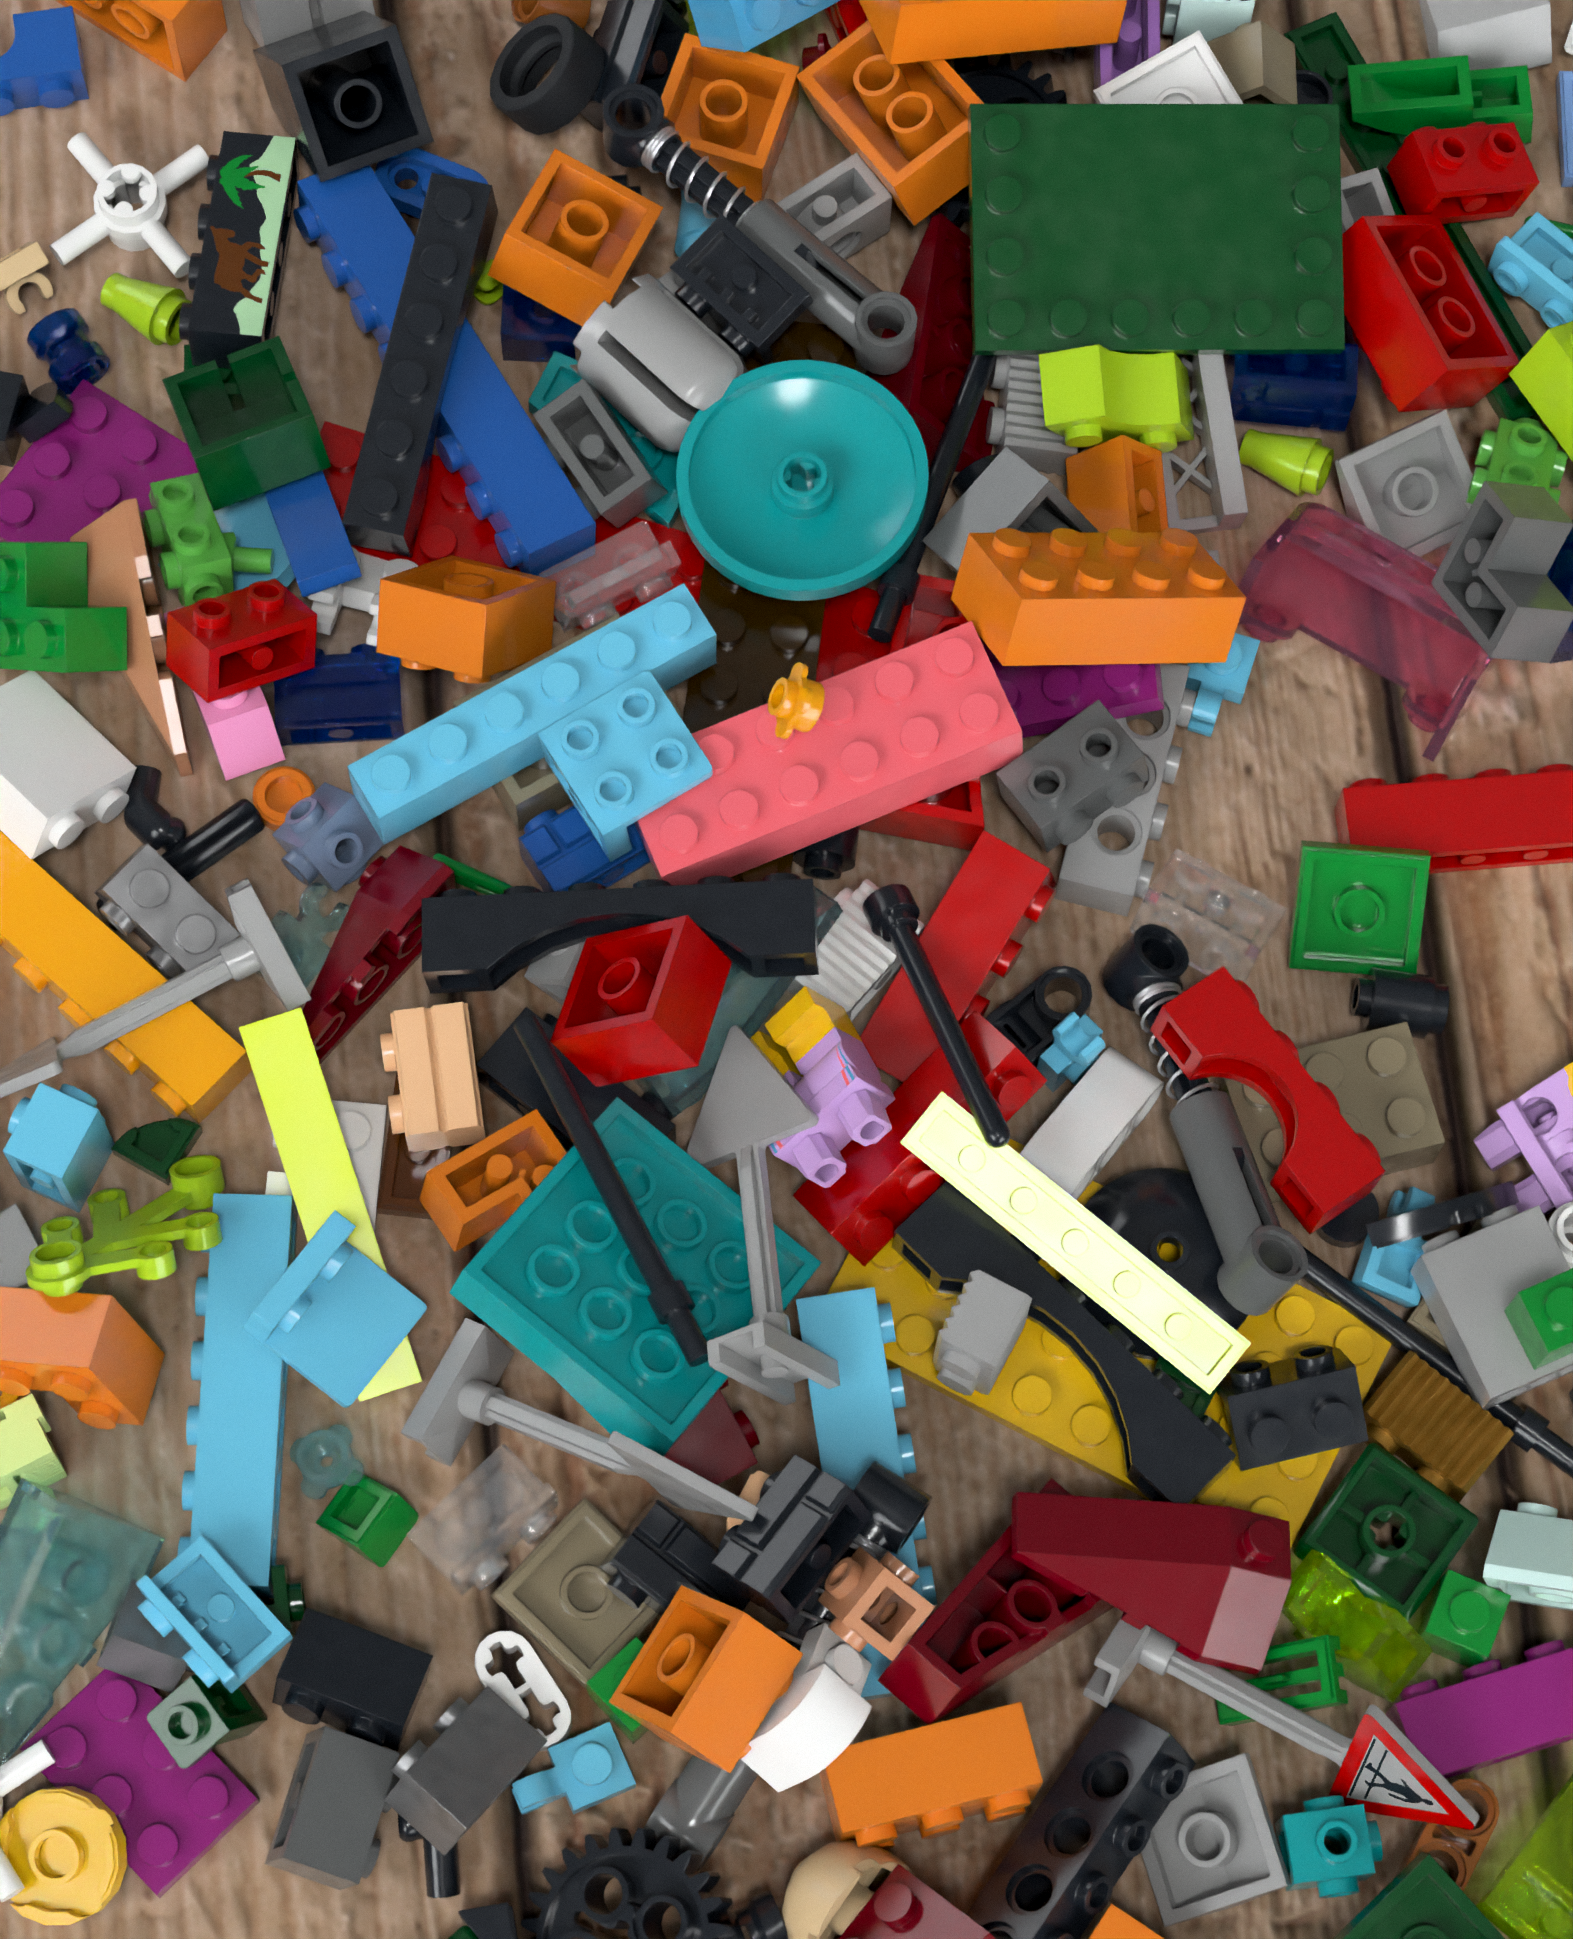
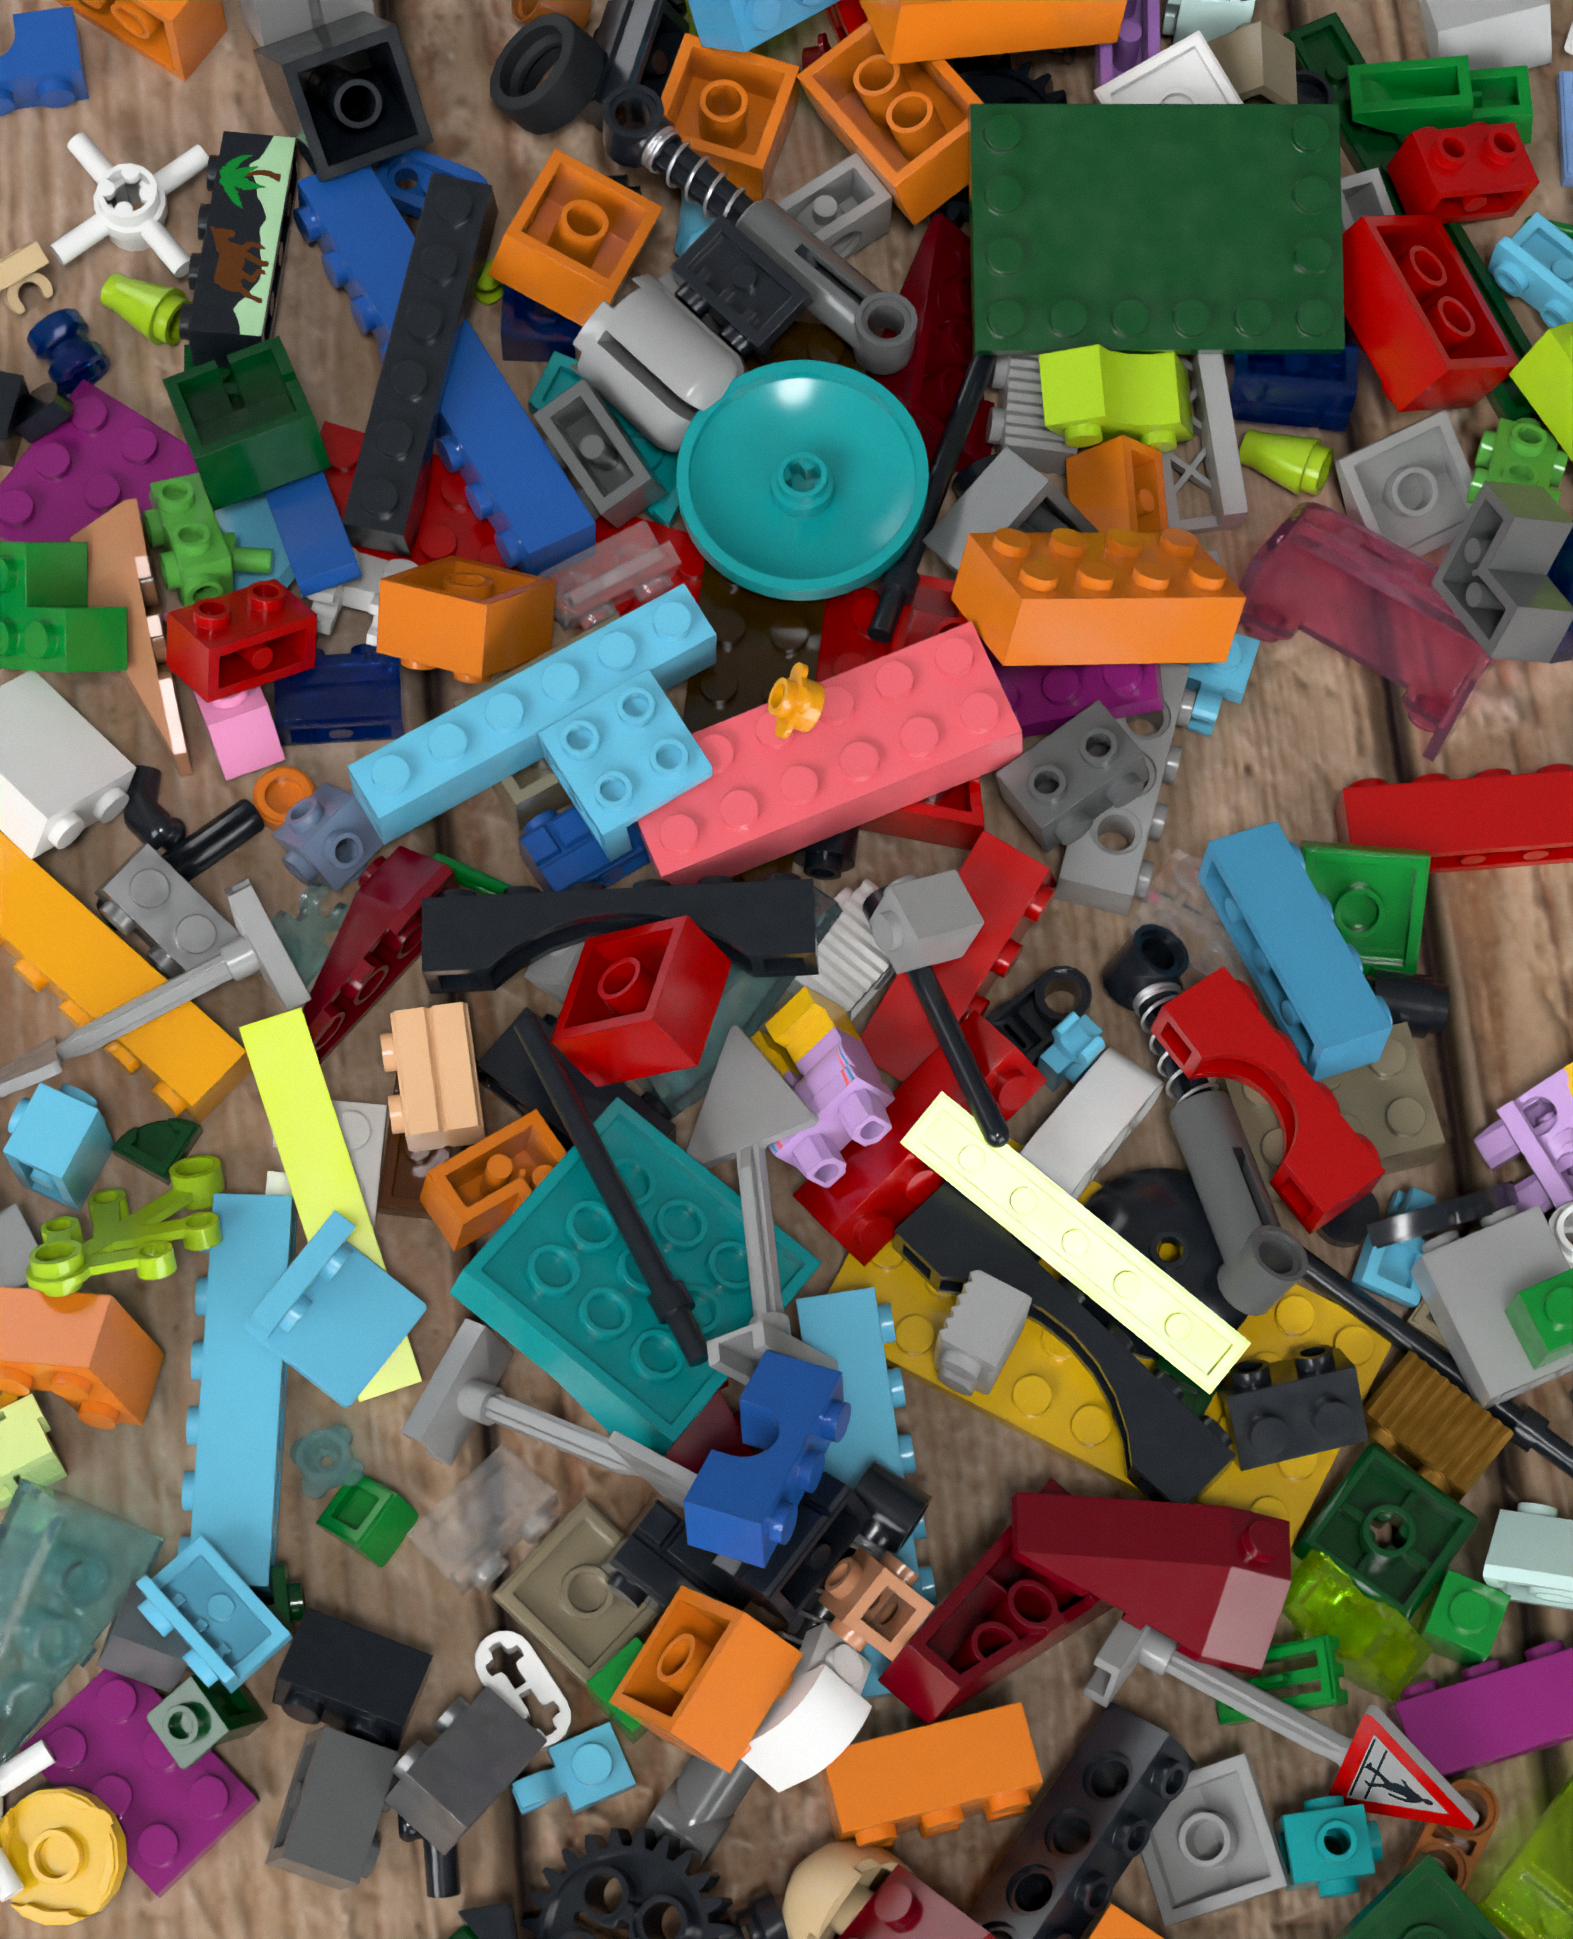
none -> blue arch [683,1350,851,1569]
none -> light grey brick [869,869,985,974]
none -> dark azure brick [1197,821,1393,1082]

